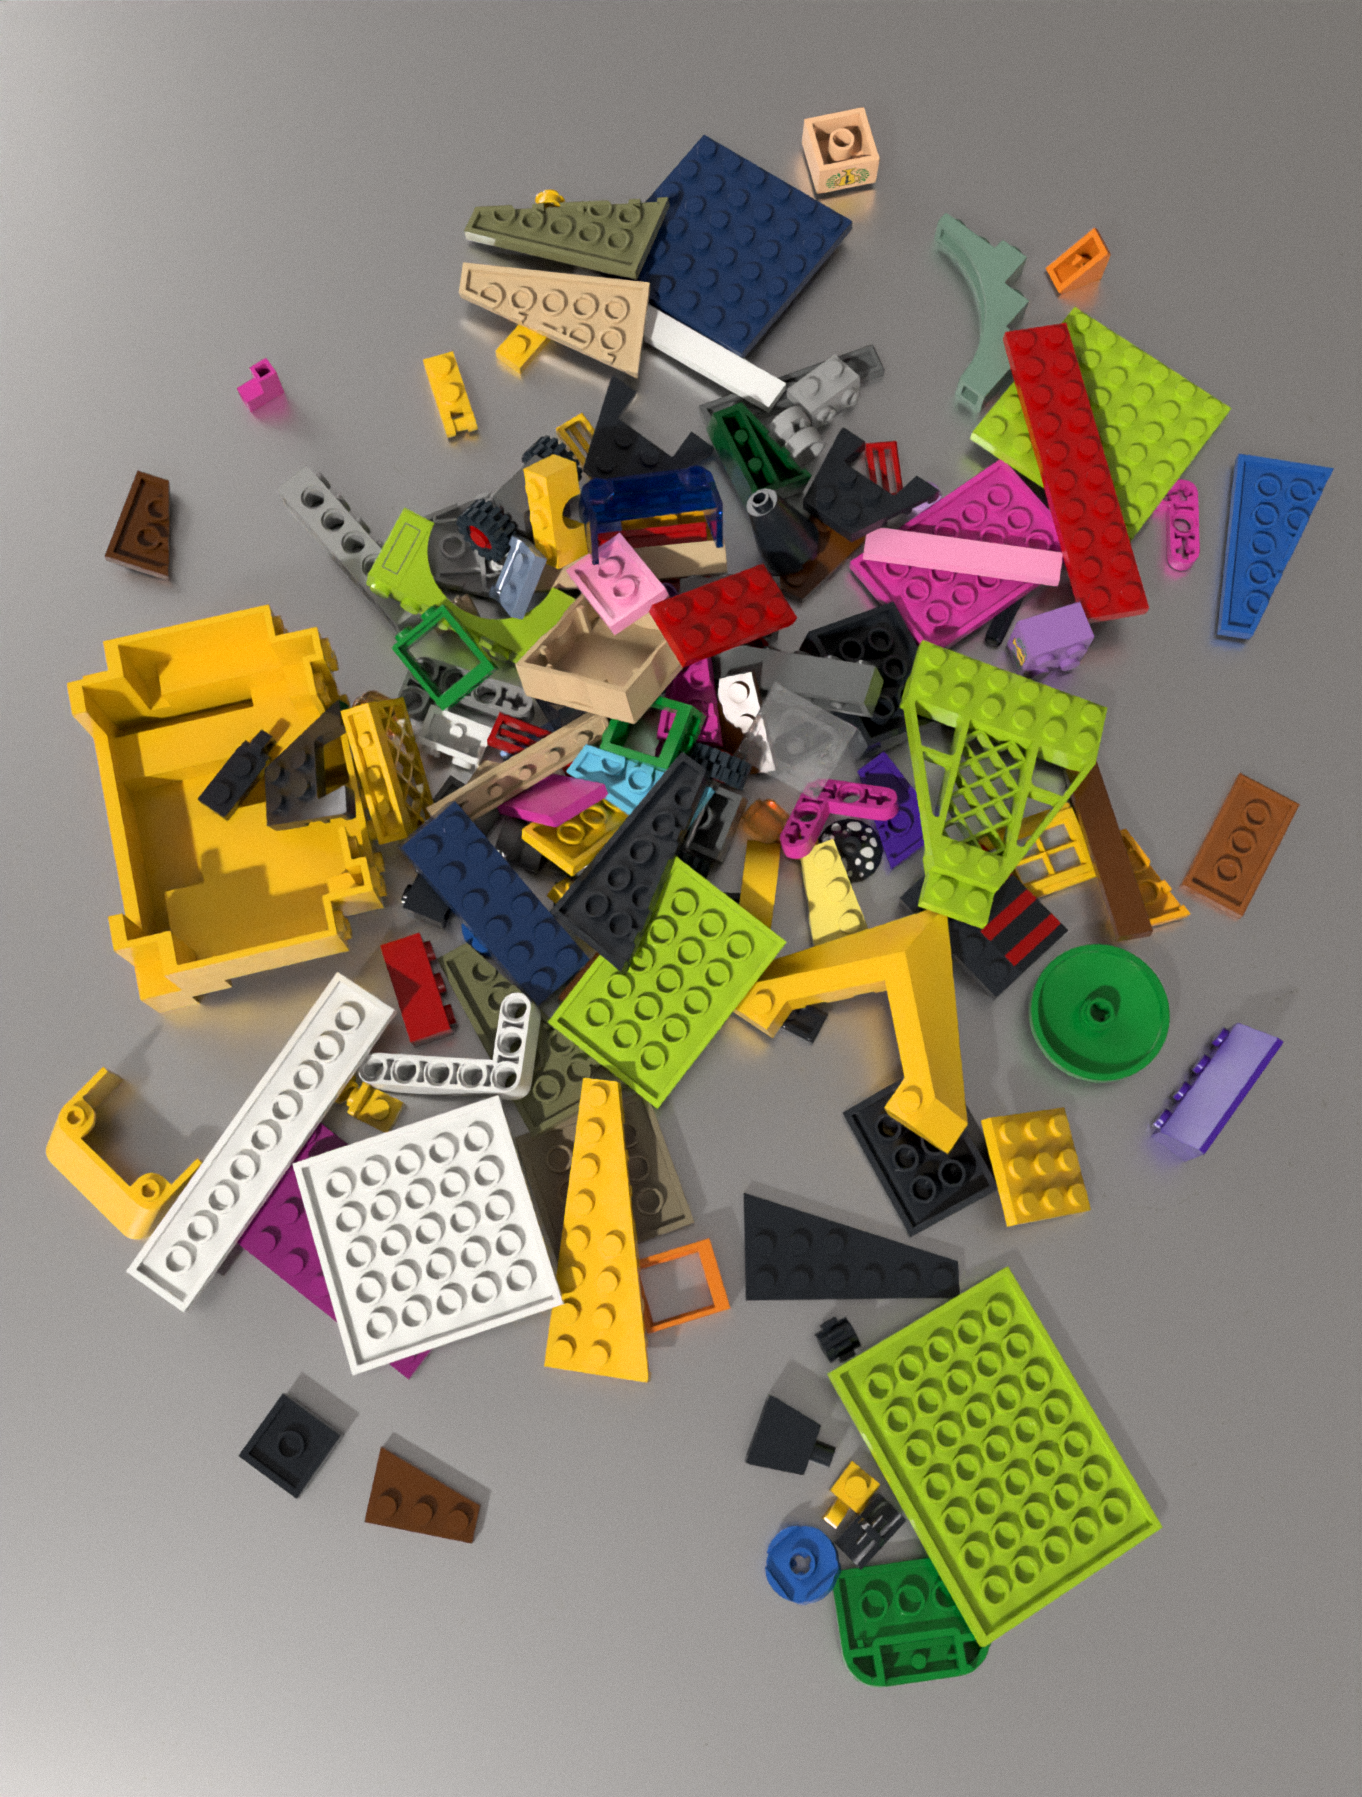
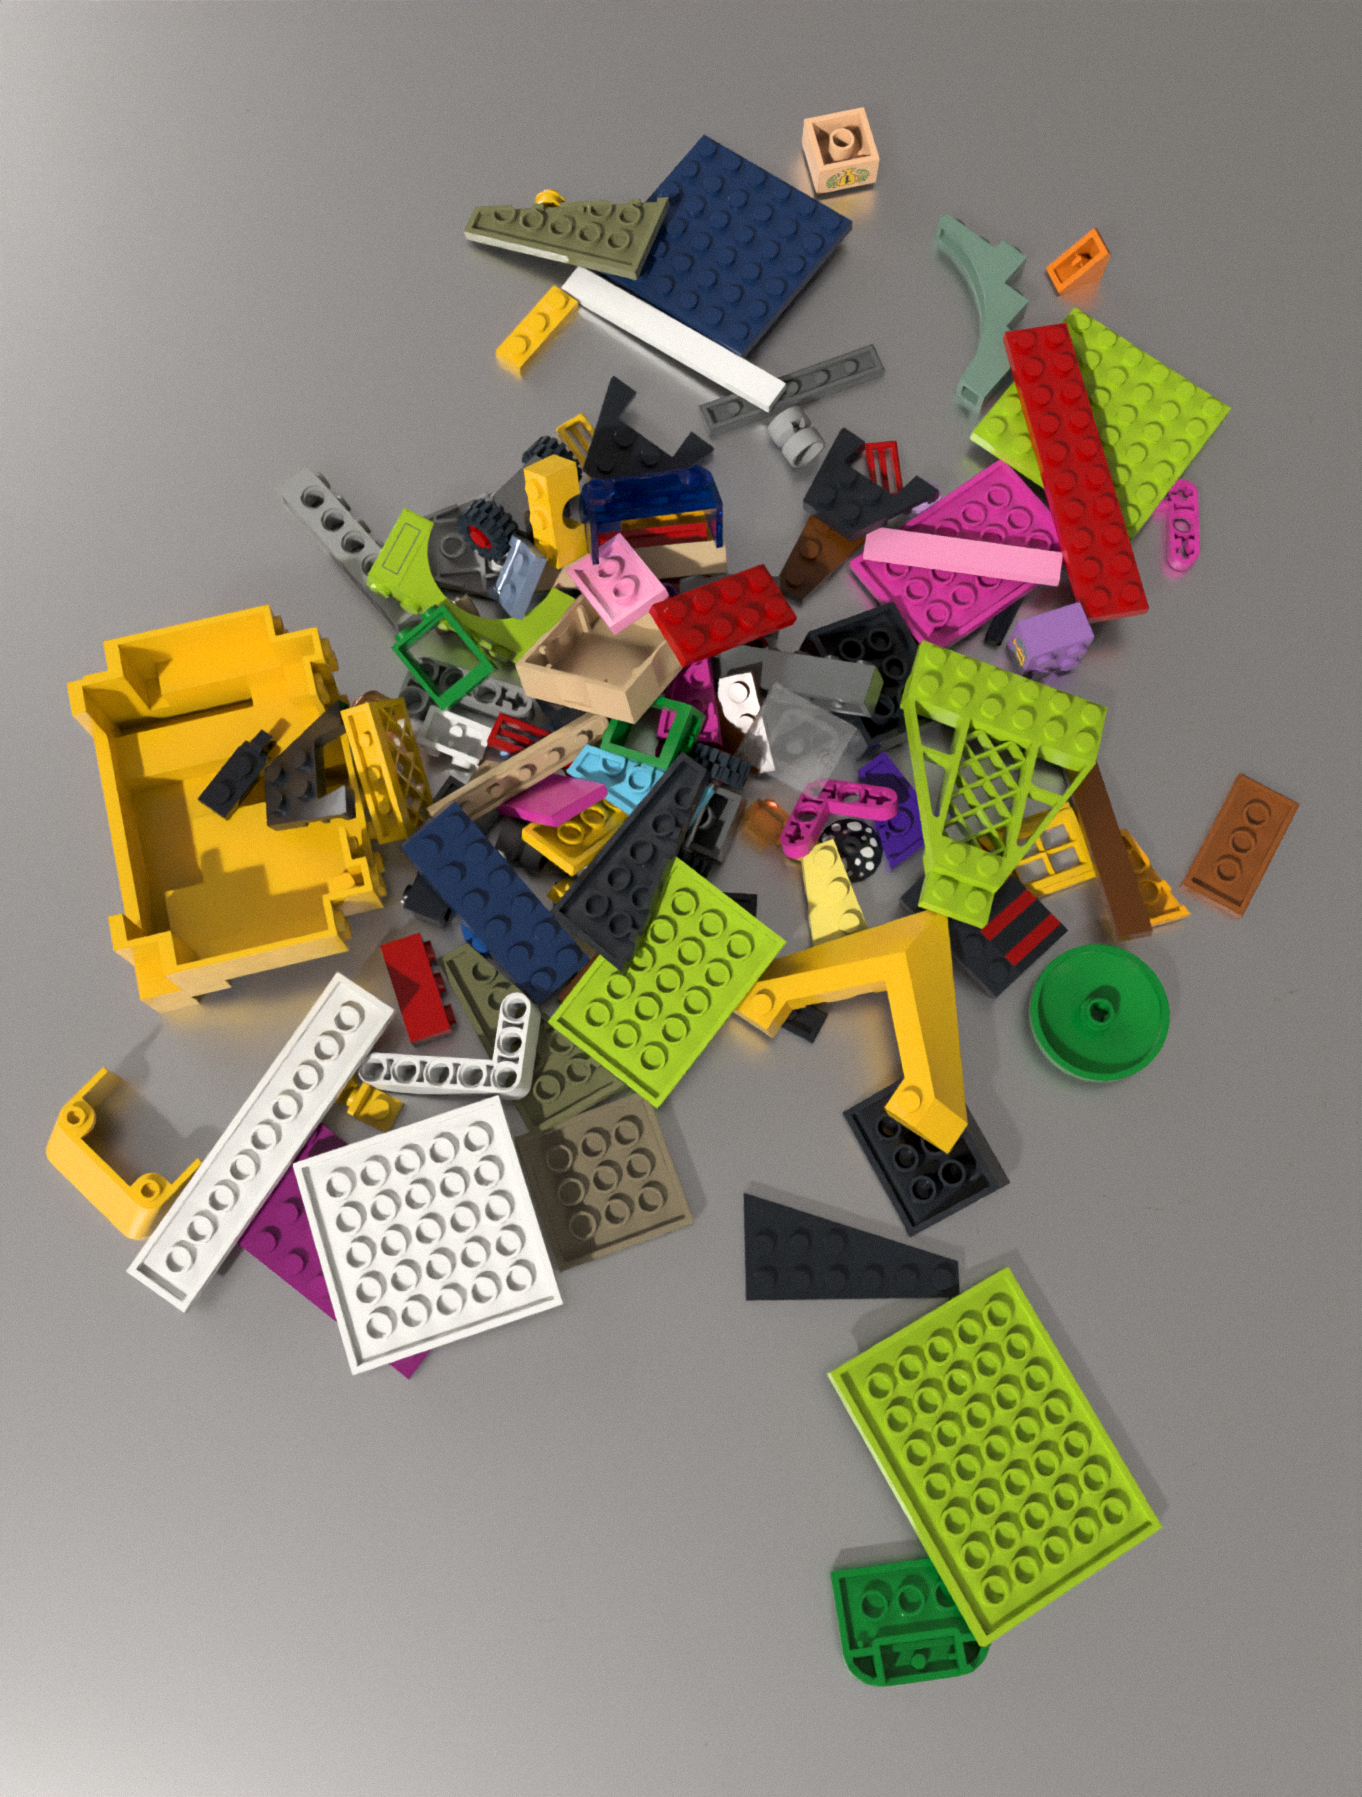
reddish brown wing [105,470,170,581] -> none
dark pink piece [237,358,284,413] -> none
black plate [238,1393,343,1499] -> none
reddish brown wing [364,1446,481,1544] -> none
yellow plate [423,351,478,438] -> none
tan wing [459,262,650,379] -> none
yellow wing [544,1078,651,1383] -> none
orange window [639,1238,730,1334] -> none
dark green wedge [706,402,812,513] -> none
yellow arch [739,840,781,929] -> none
black torso [744,1394,836,1475] -> none
black cone [746,488,821,575] -> none
blue plate [765,1525,842,1606] -> none
light grey bracket [787,354,860,429] -> none
black gear [814,1317,861,1363] -> none
yellow plate [822,1461,881,1529] -> none
black hips [833,1492,907,1570] -> none
yellow plate [981,1107,1091,1227] -> none
slope [1151,1023,1284,1162] -> none
blue wing [1217,454,1334,639] -> none

